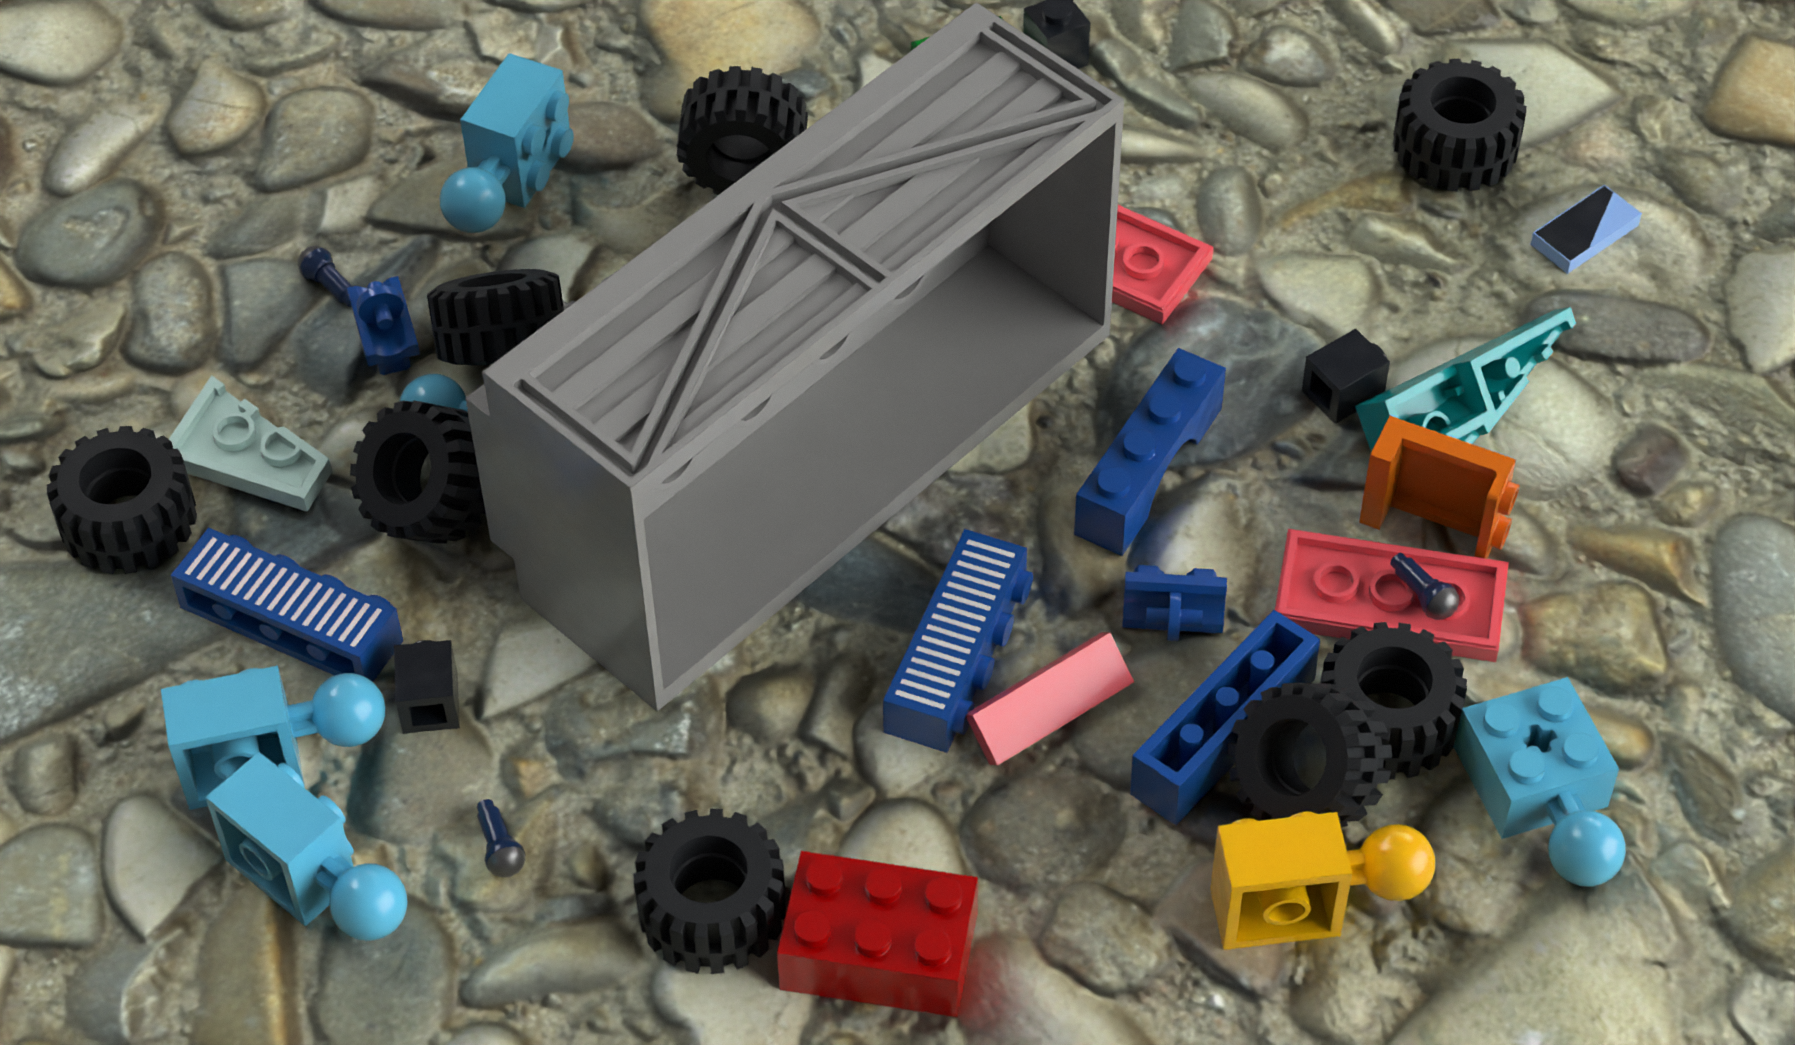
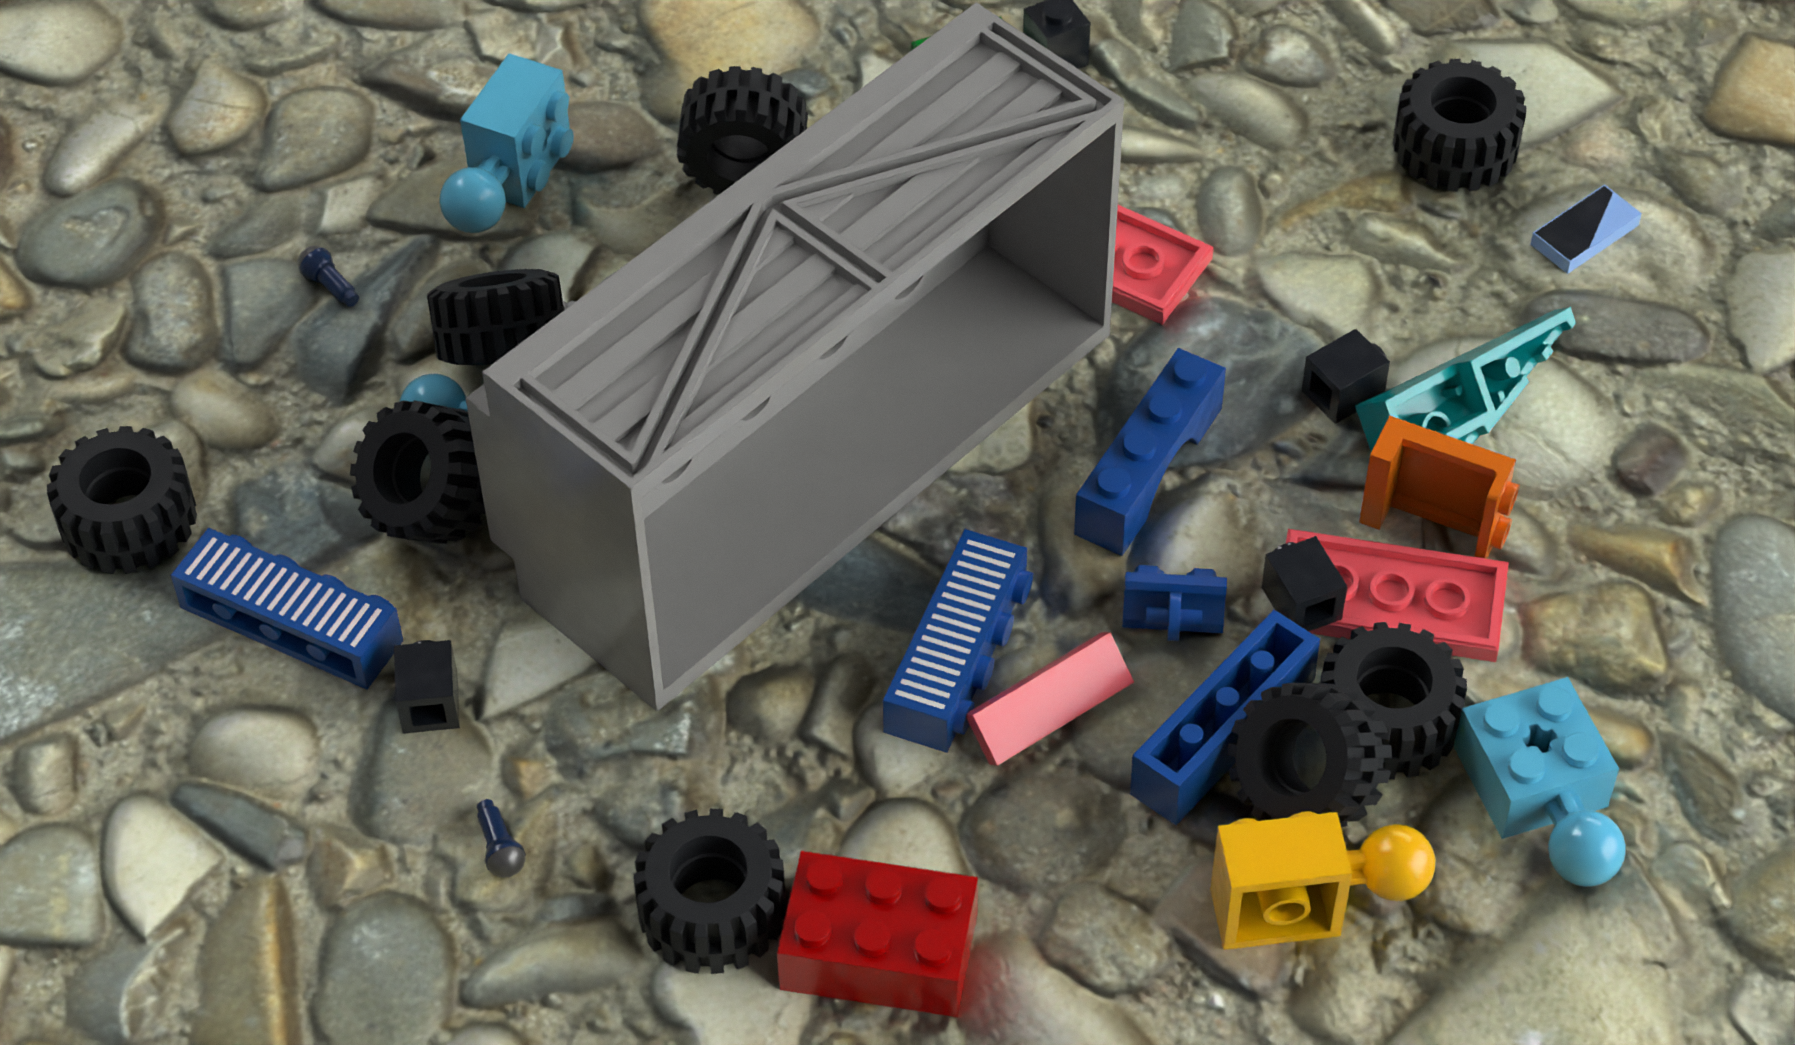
medium azure brick [161,665,385,810] -> none
light aqua wing [169,375,332,512] -> none
medium azure brick [205,752,407,941] -> none
blue hips [347,276,420,375] -> none
dark blue piece [1390,553,1459,620] -> none
none -> black brick [1261,536,1347,631]

